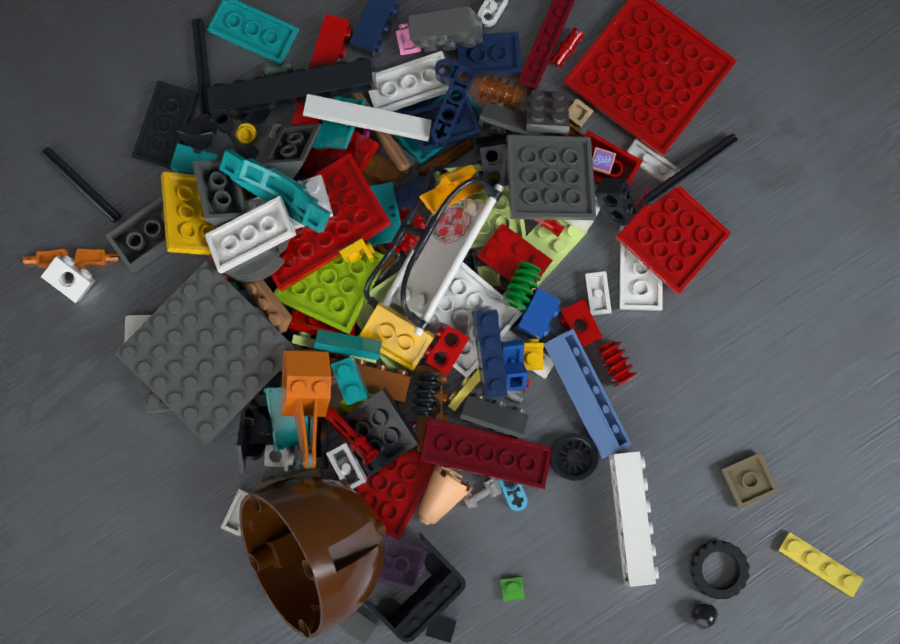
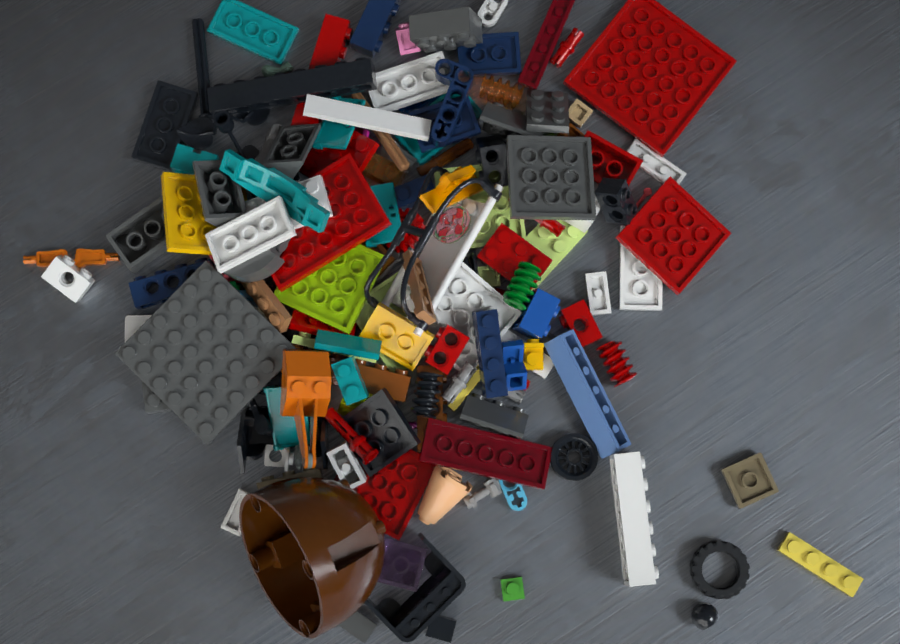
black axle [41,147,121,223] -> none
yellow plate [236,123,257,144] -> none
yellow bracket [339,238,376,263] -> none
tile [592,148,616,175] -> none
black axle [643,134,739,206] -> none
none -> dark blue brick [128,258,216,310]
none -> medium nougat plate [402,250,436,325]
none -> light grey pin [441,361,477,404]

